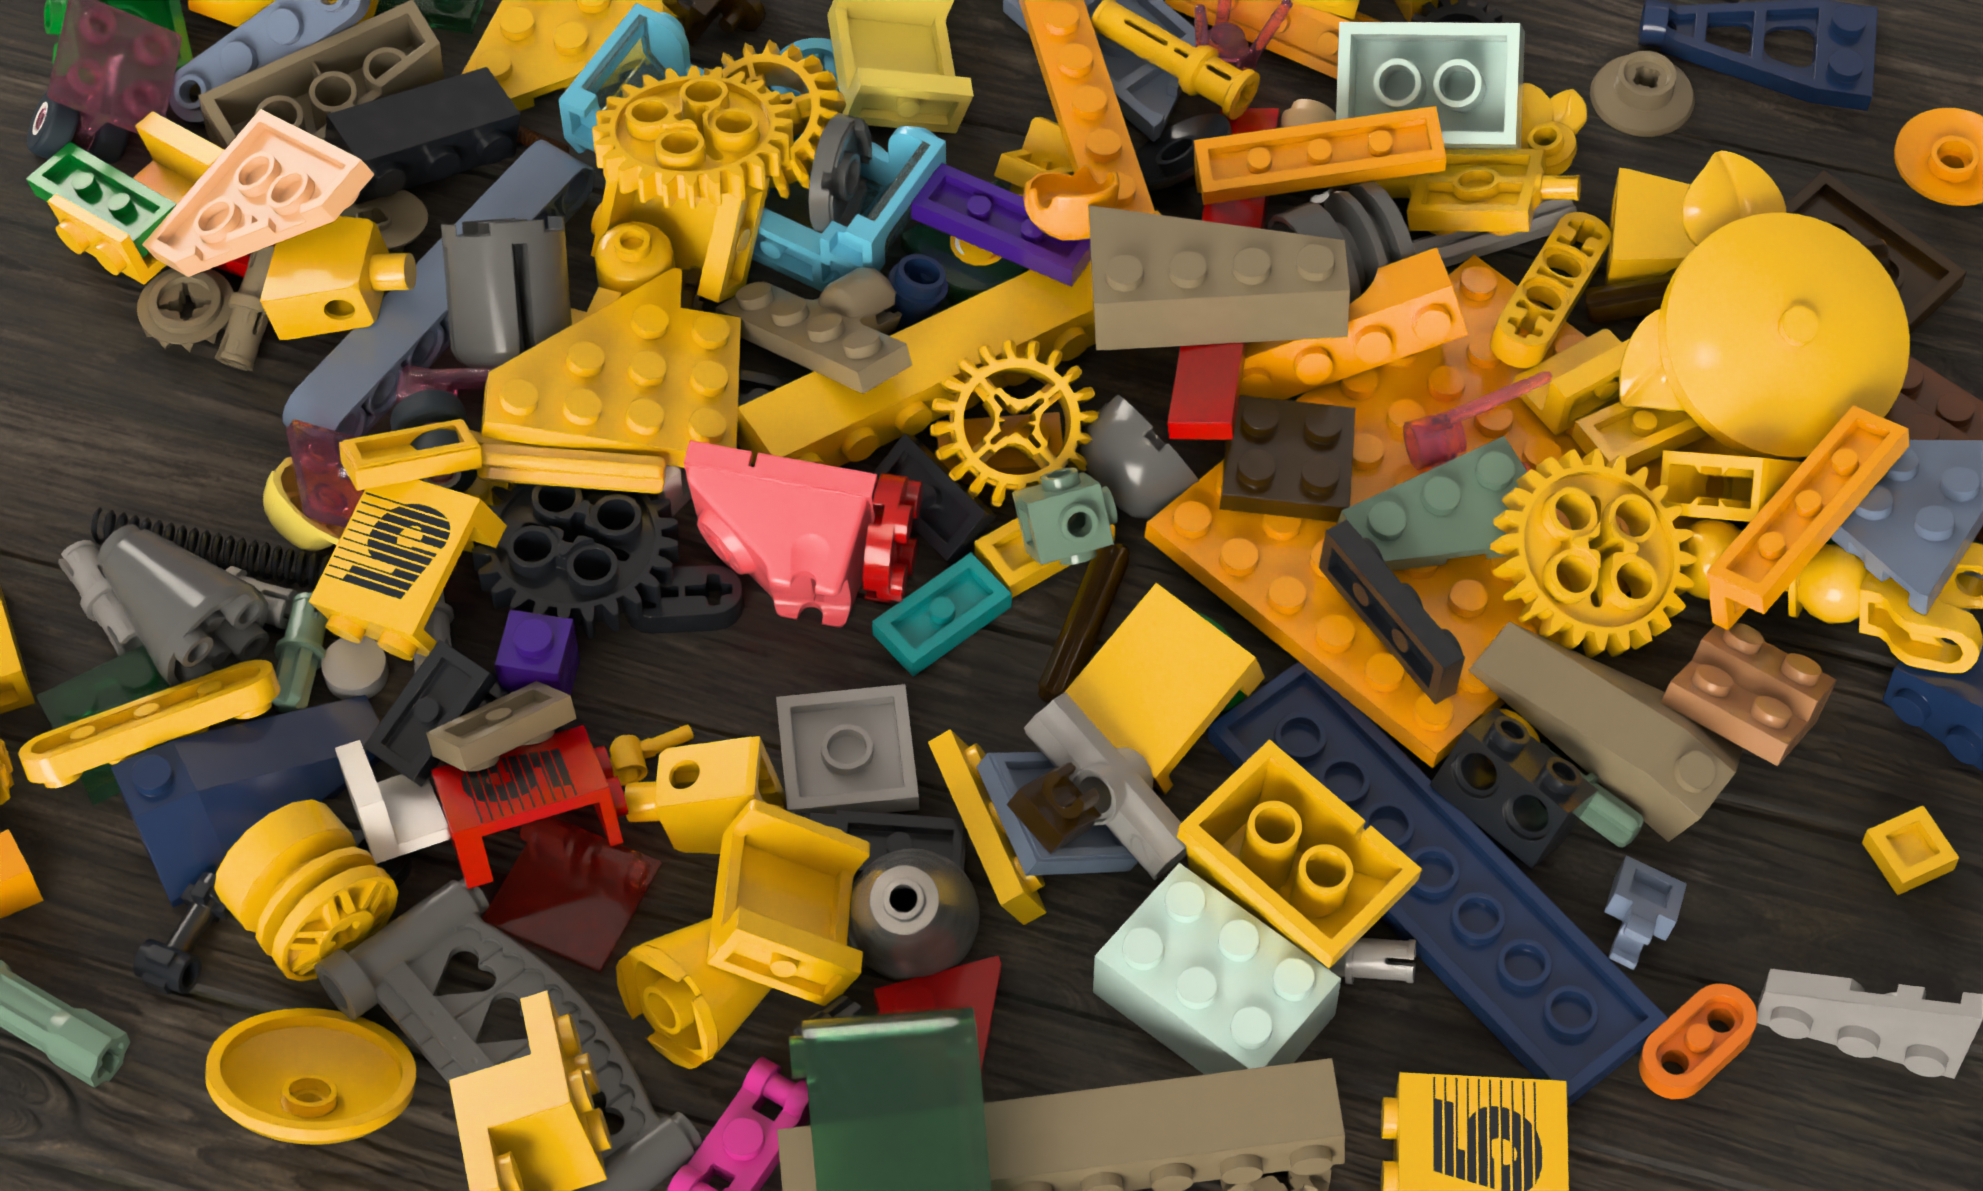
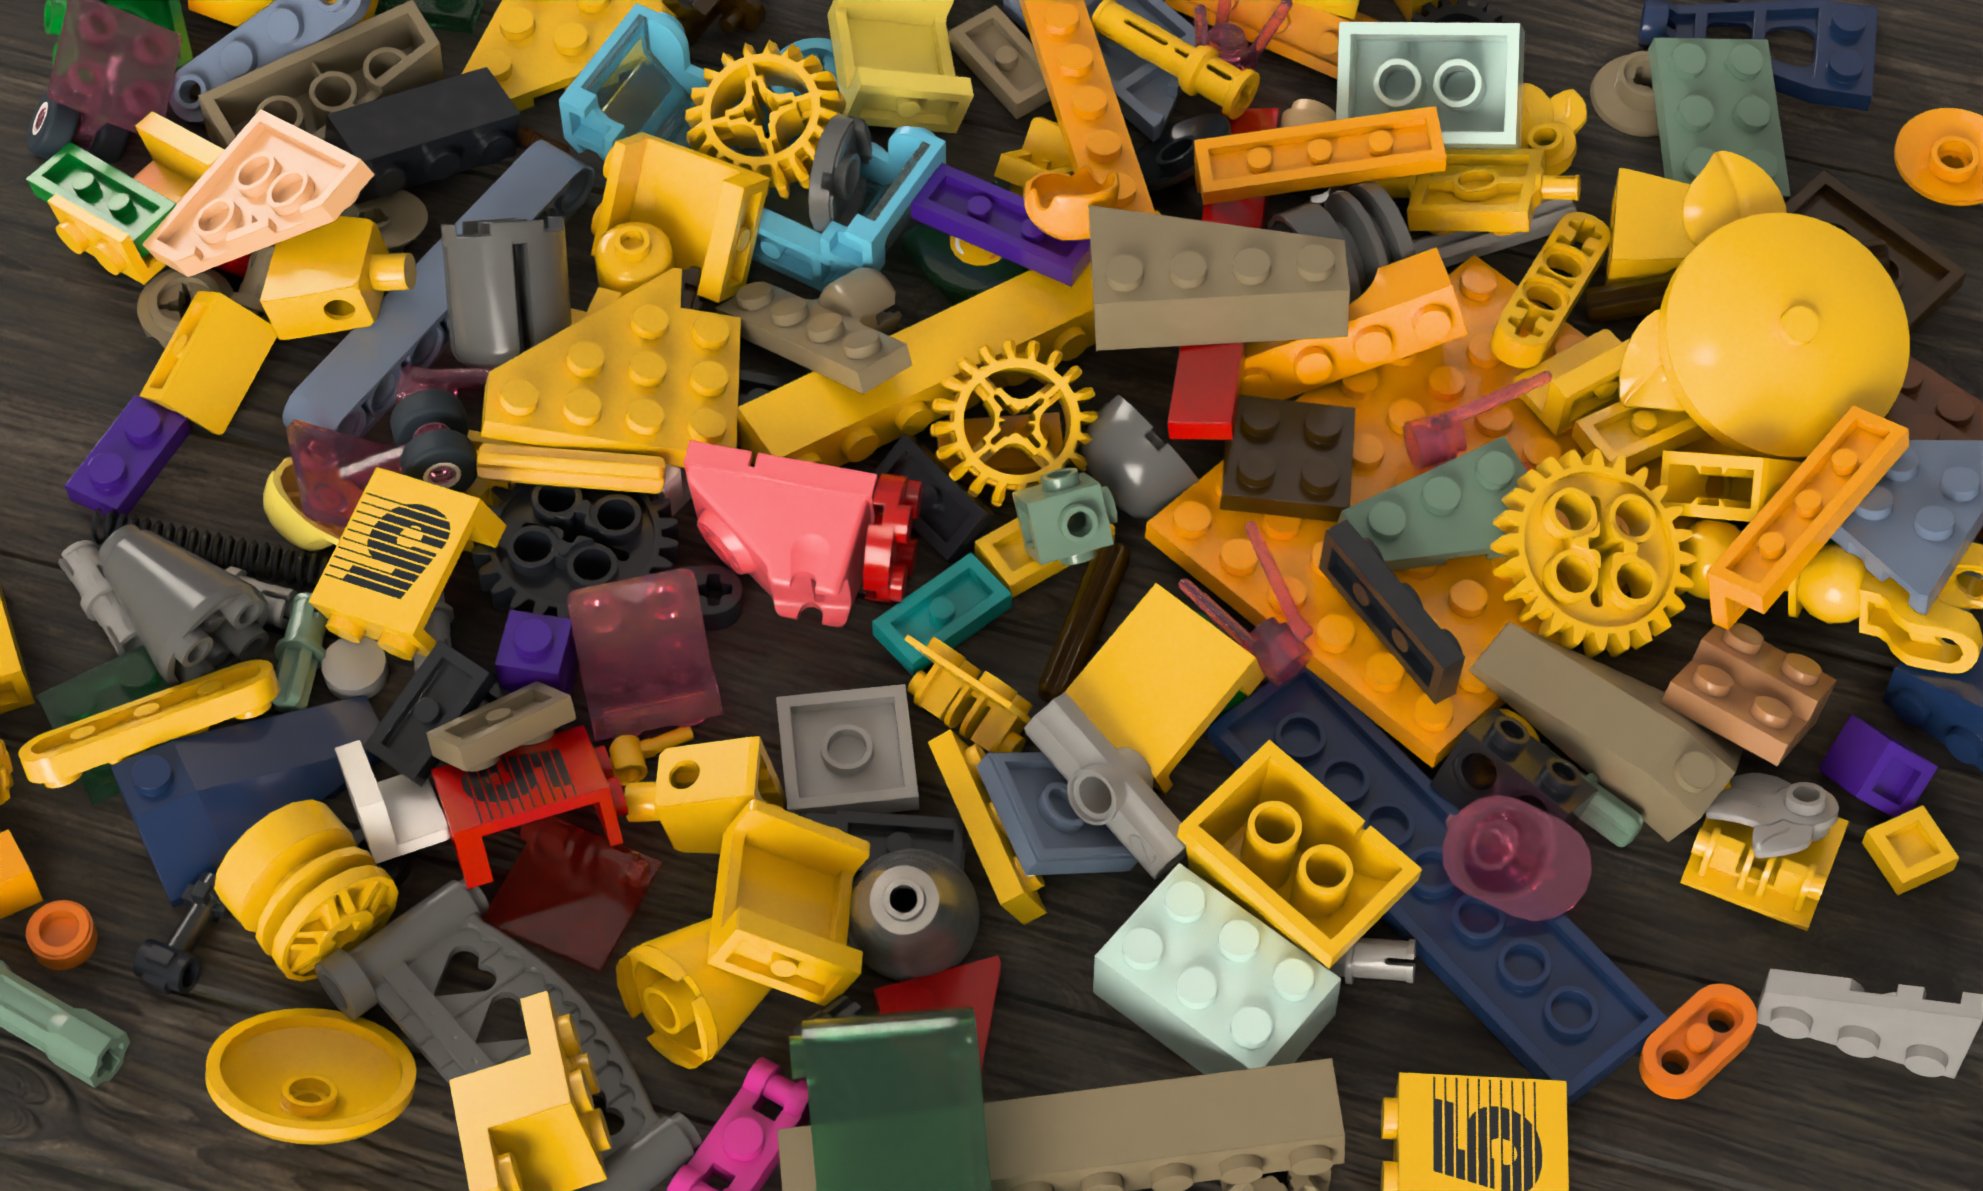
yellow tile [339,419,482,491] -> none
yellow gear [592,66,794,209] -> none
dark blue cone [888,254,948,336] -> none
dark brown tile [1006,762,1102,854] -> none
sand blue plate [1604,855,1687,970] -> none
none -> orange tile [26,900,98,970]
none -> dark purple plate [65,395,191,521]
none -> yellow panel [139,290,277,435]
none -> clear pink bracket [567,568,724,741]
none -> yellow hinge [904,635,1033,753]
none -> dark tan plate [949,5,1051,119]
none -> clear pink plant [1179,521,1314,686]
none -> clear pink piece [1442,795,1592,921]
none -> sand green plate [1648,38,1791,204]
none -> yellow hinge [1680,781,1849,931]
none -> light grey plate [1706,773,1839,858]
none -> dark purple panel [1819,714,1938,818]

